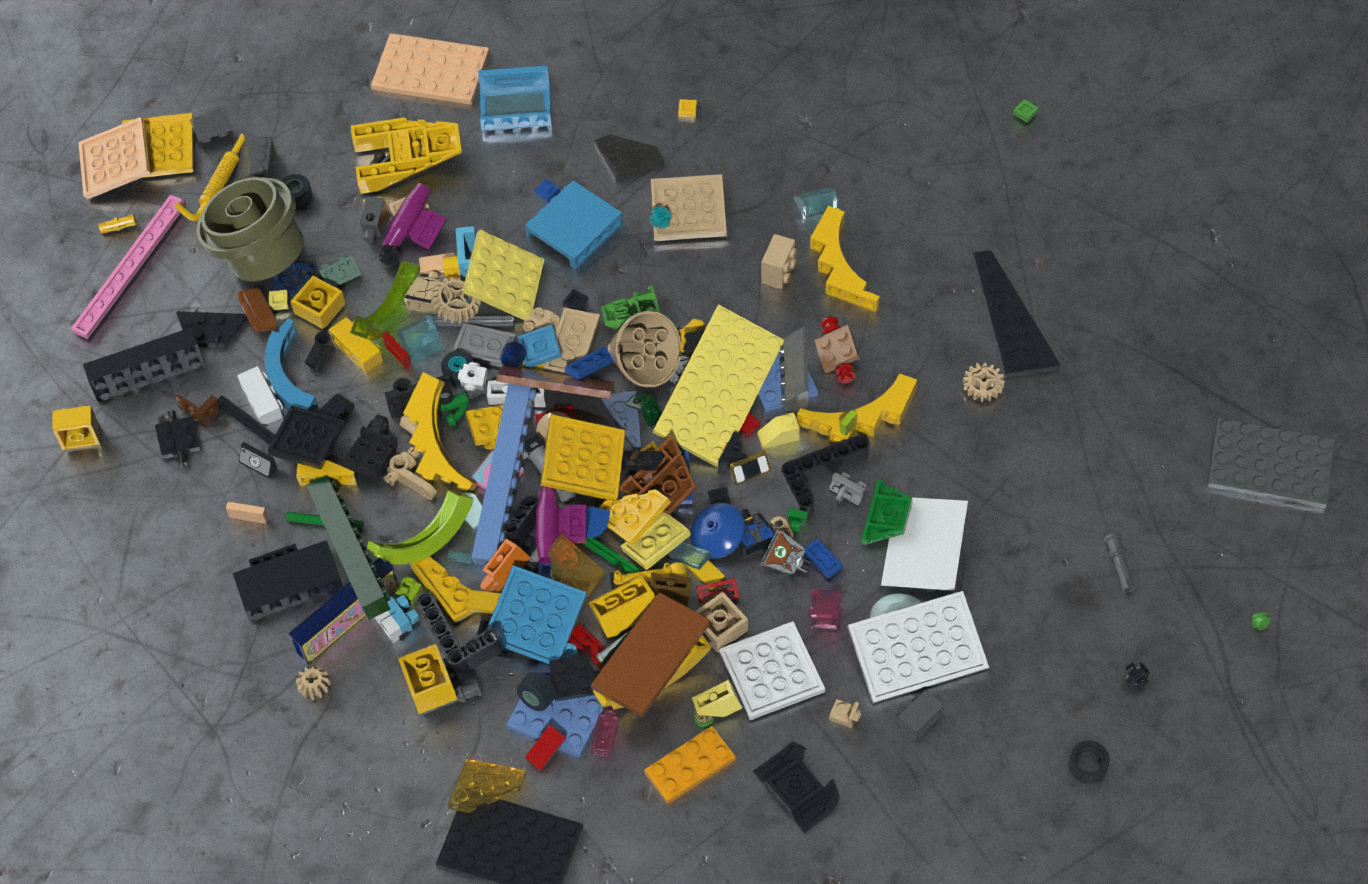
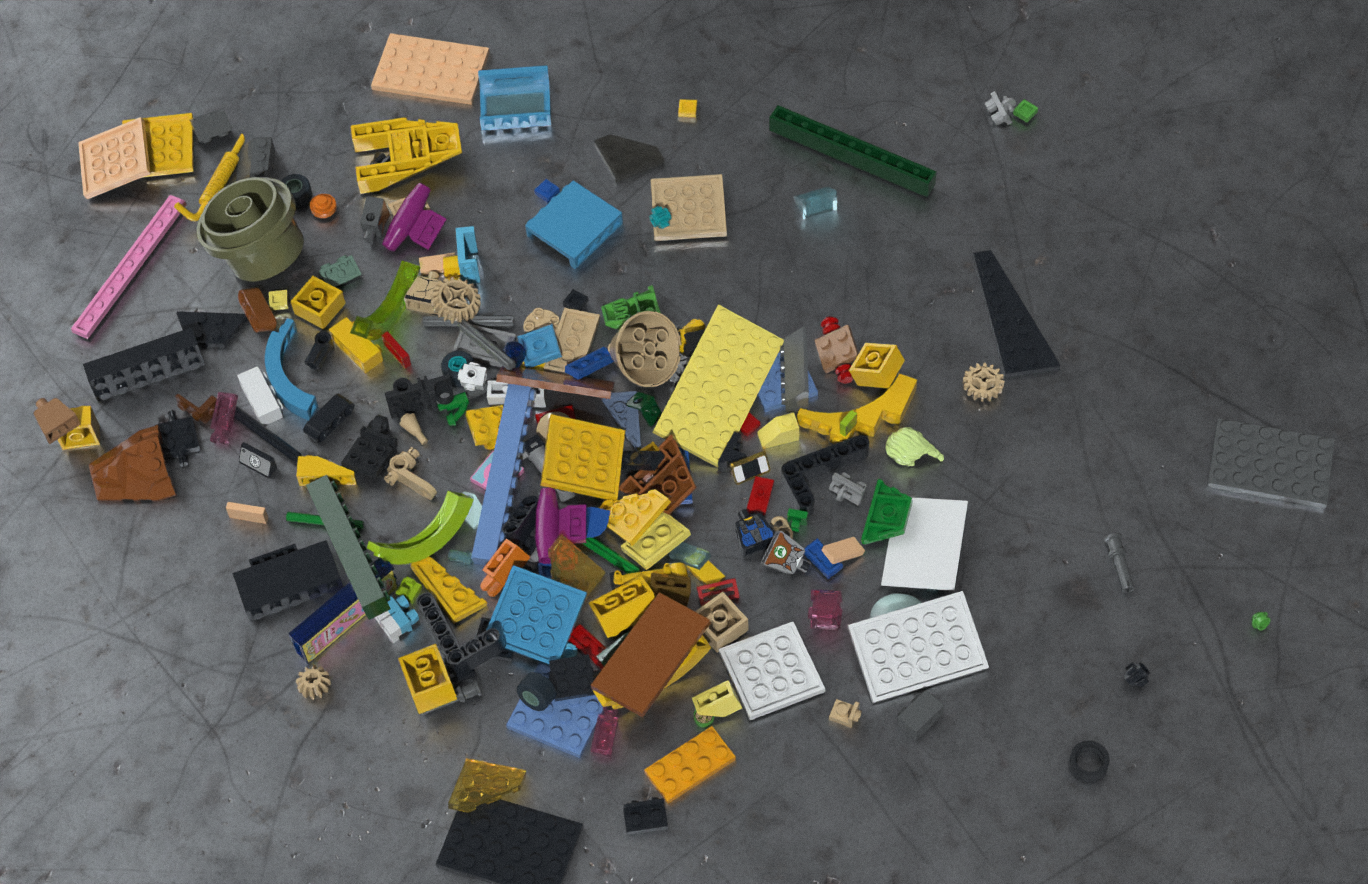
yellow pin [98,214,137,234] -> none
black plate [267,406,344,470] -> none
dark blue piece [273,262,317,296] -> none
black gear [378,245,401,269] -> none
clear light blue slope [396,314,445,364] -> none
yellow arch [403,372,477,492] -> none
light yellow plate [462,229,544,320] -> none
yellow tile [467,590,501,614] -> none
red tile [525,725,567,771] -> none
blue dish [690,503,746,559] -> none
black plate [708,487,731,505] -> none
black piece [753,741,840,833] -> none
tan brick [761,234,797,290] -> none
yellow arch [810,206,880,312] -> none
none -> medium nougat torso [33,398,81,444]
none -> dark orange wedge [89,425,177,501]
none -> clear pink plate [210,392,238,445]
none -> orange plate [310,194,337,218]
none -> dark grey axle [458,320,516,370]
none -> black bracket [622,797,668,836]
none -> red plate [747,476,774,516]
none -> dark green brick [769,105,937,197]
none -> light nougat tile [822,537,865,564]
none -> yellow brick [849,343,905,388]
none -> yellowish green hair [885,427,944,467]
none -> light grey hips [985,91,1016,125]

